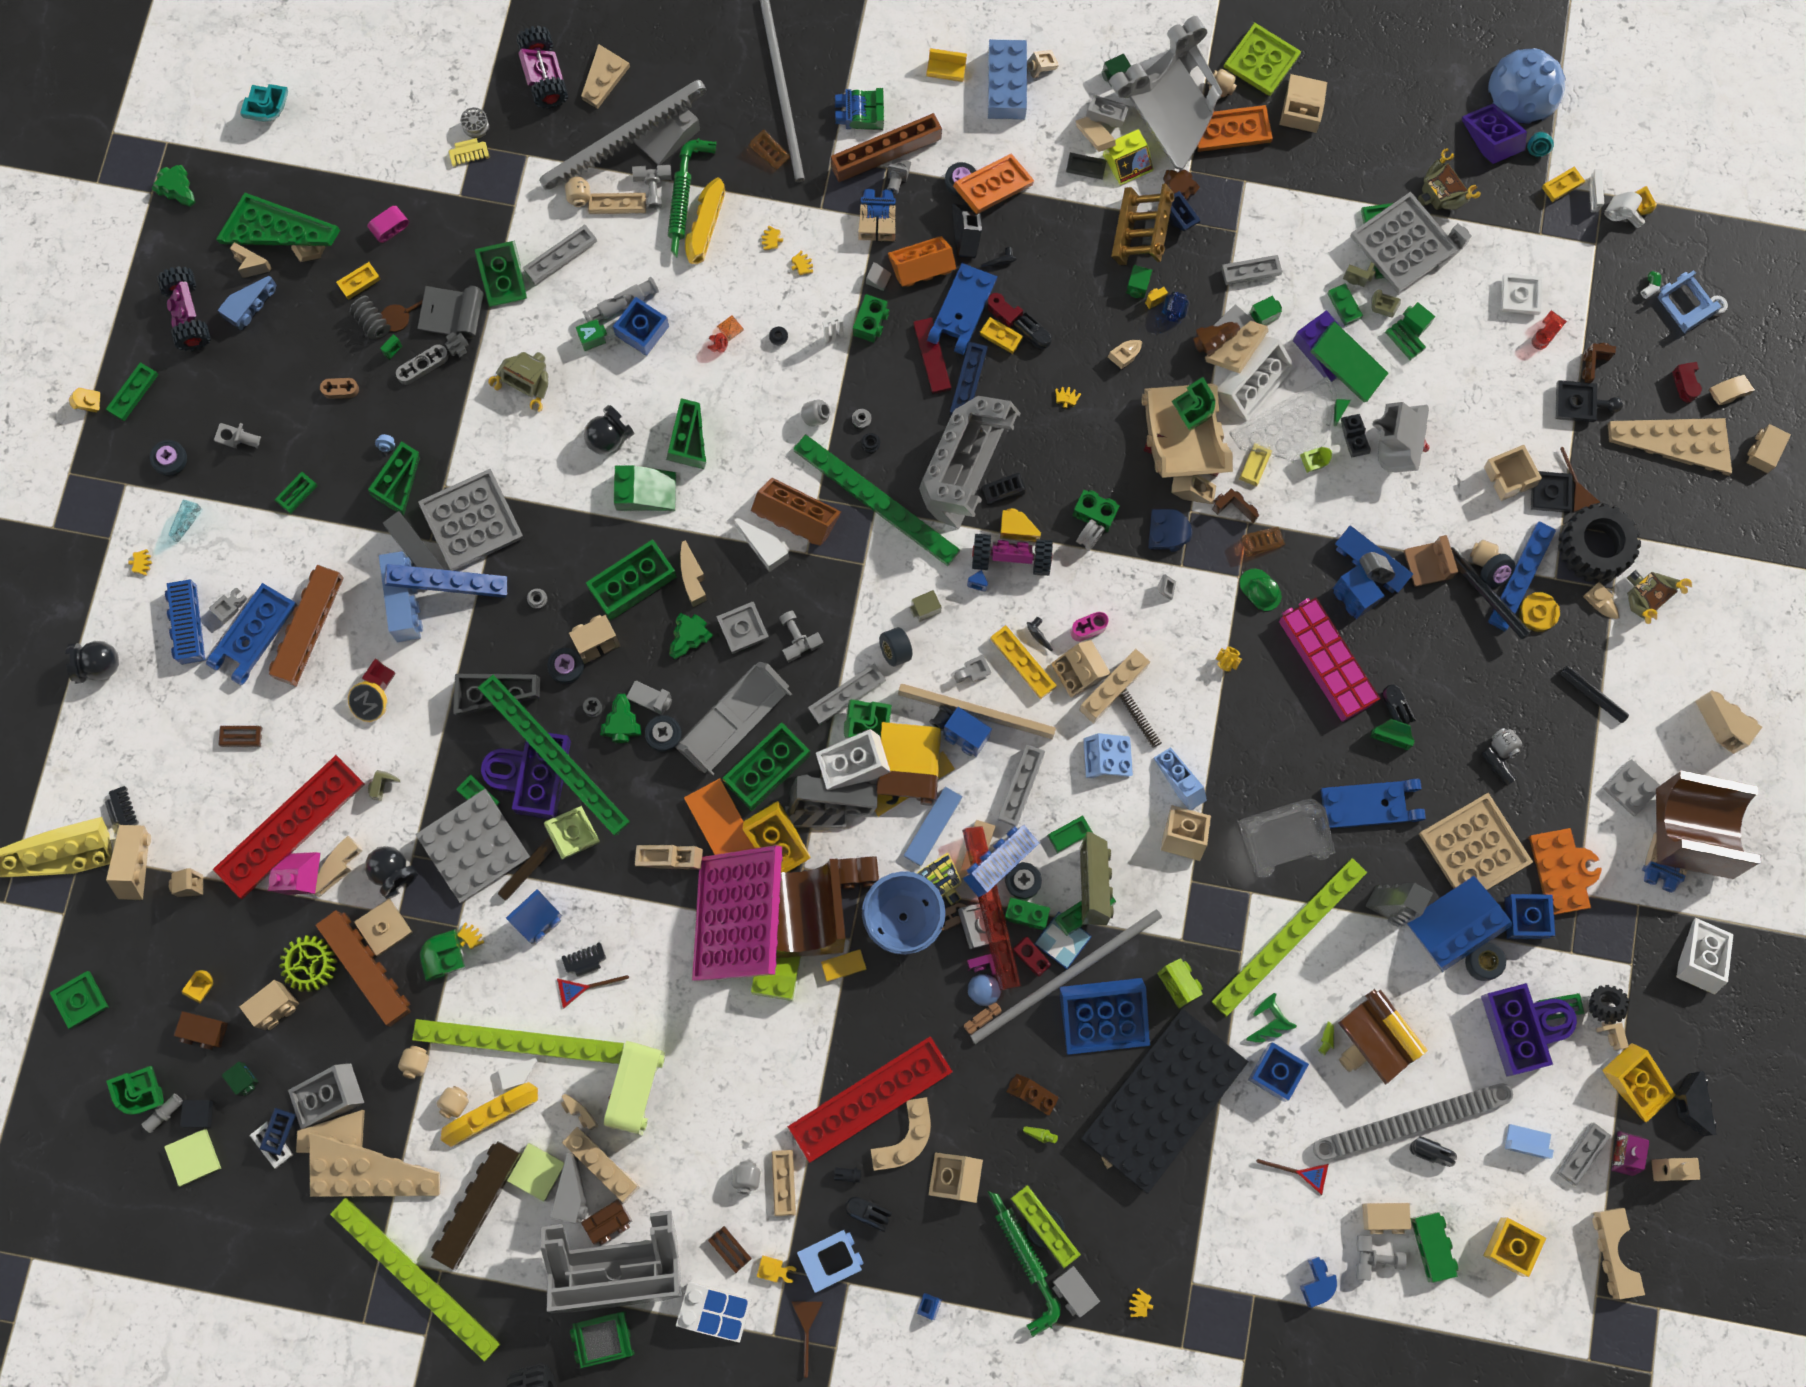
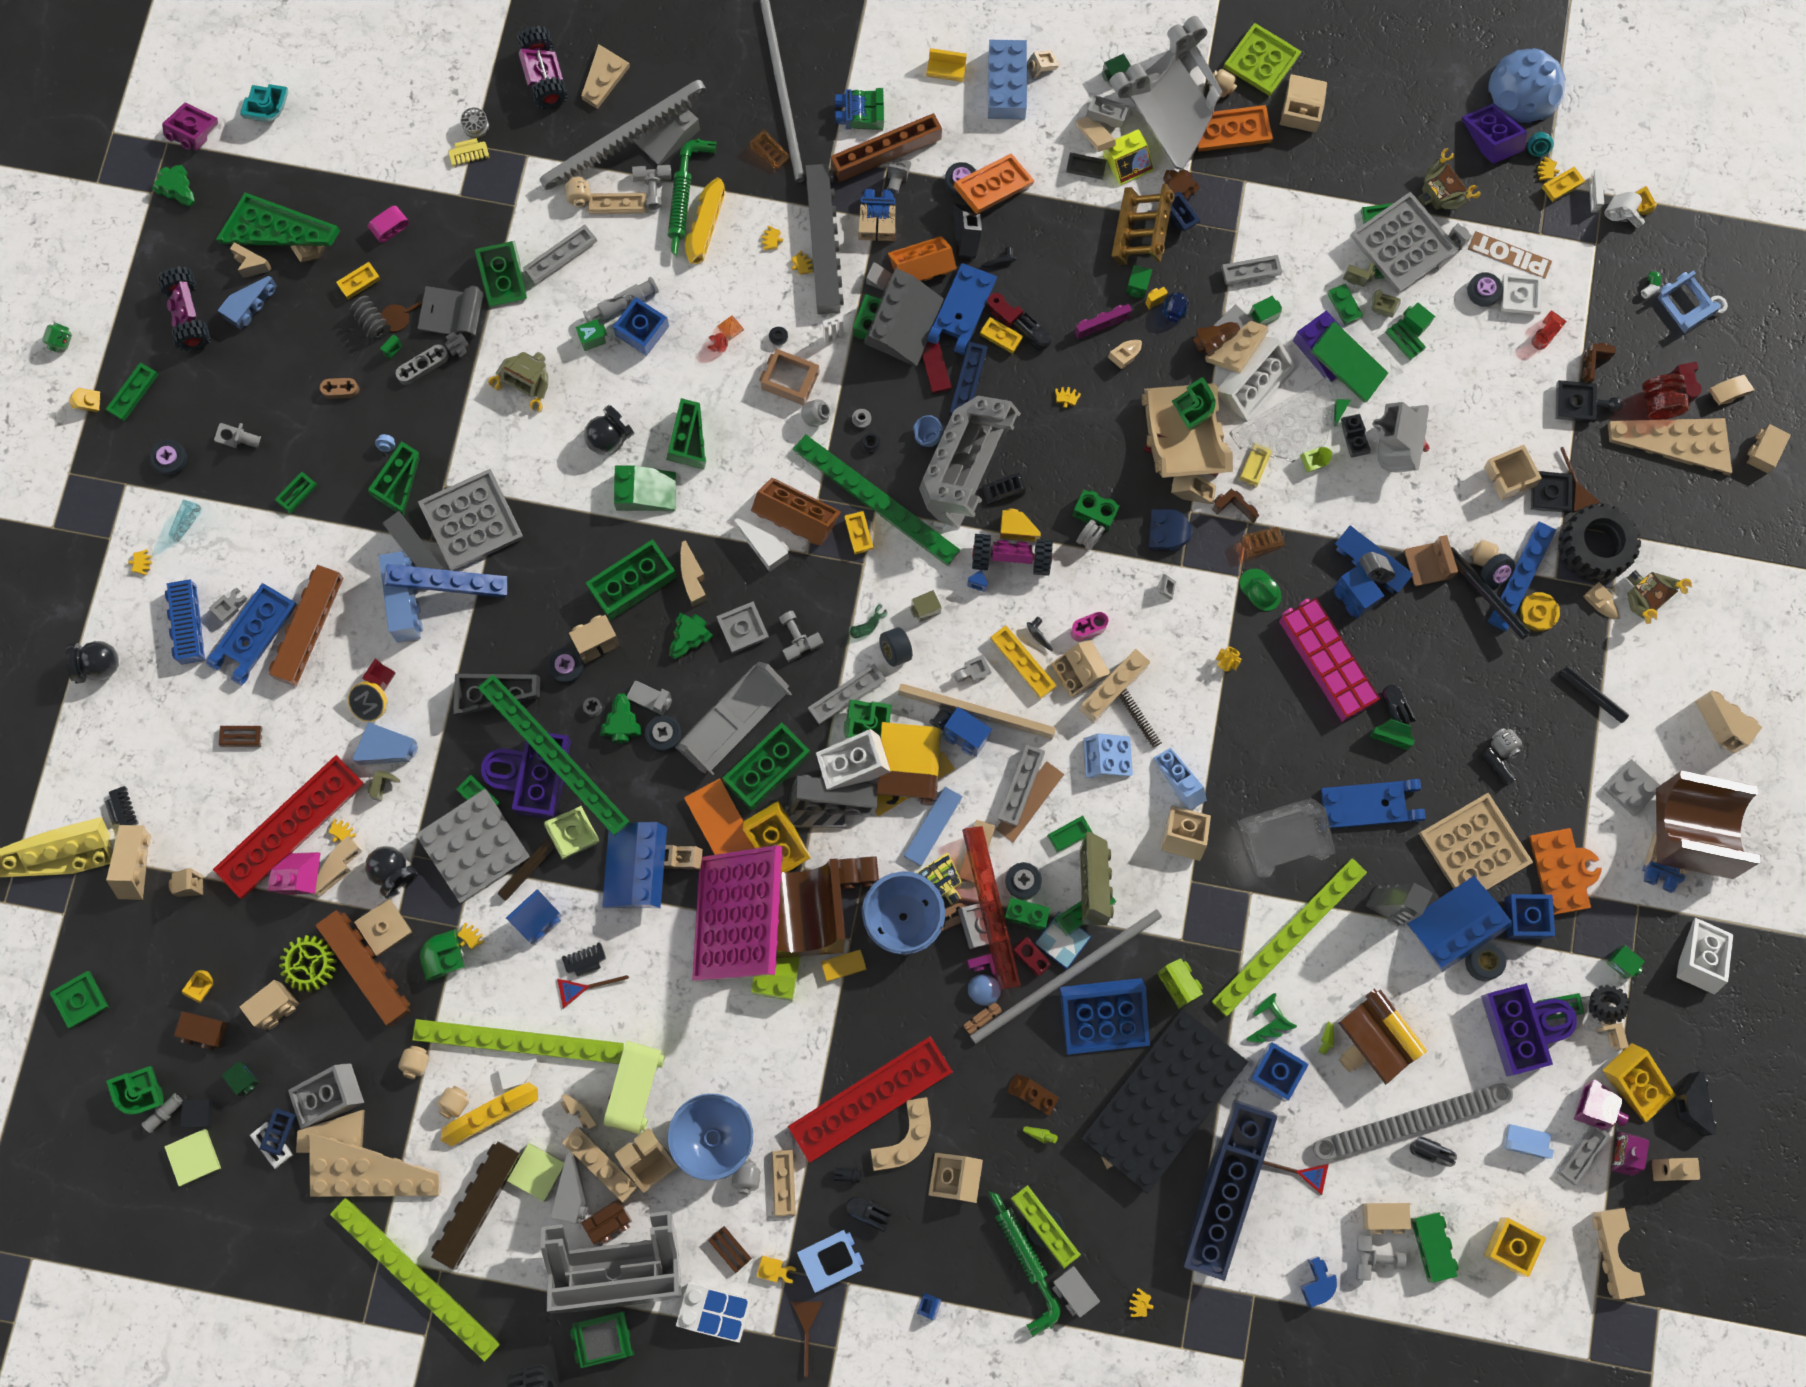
light grey plate [527,589,547,609] -> none
brick [963,825,1040,897] -> none
none -> green head [42,322,72,353]
none -> magenta plate [162,102,218,151]
none -> yellow piece [329,819,356,842]
none -> medium blue slope [352,722,418,765]
none -> blue slope [602,822,667,909]
none -> tan piece [615,1128,678,1193]
none -> medium blue rock [668,1093,753,1180]
none -> medium nougat window [759,348,820,405]
none -> dark grey brick [806,164,844,314]
none -> yellow plate [844,511,874,555]
none -> clear green arm [849,604,887,639]
none -> dark grey slope [864,268,944,367]
none -> medium blue hair [913,415,944,447]
none -> medium nougat sticker [996,761,1064,843]
none -> magenta plate [1075,304,1132,339]
none -> dark blue slope [1183,1099,1278,1281]
none -> black wheel [1467,272,1503,307]
none -> sticker [1469,231,1552,278]
none -> yellow piece [1537,157,1559,181]
none -> torso [1574,1079,1629,1130]
none -> green brick [1606,945,1645,979]
none -> clear red wheel [1642,374,1690,420]

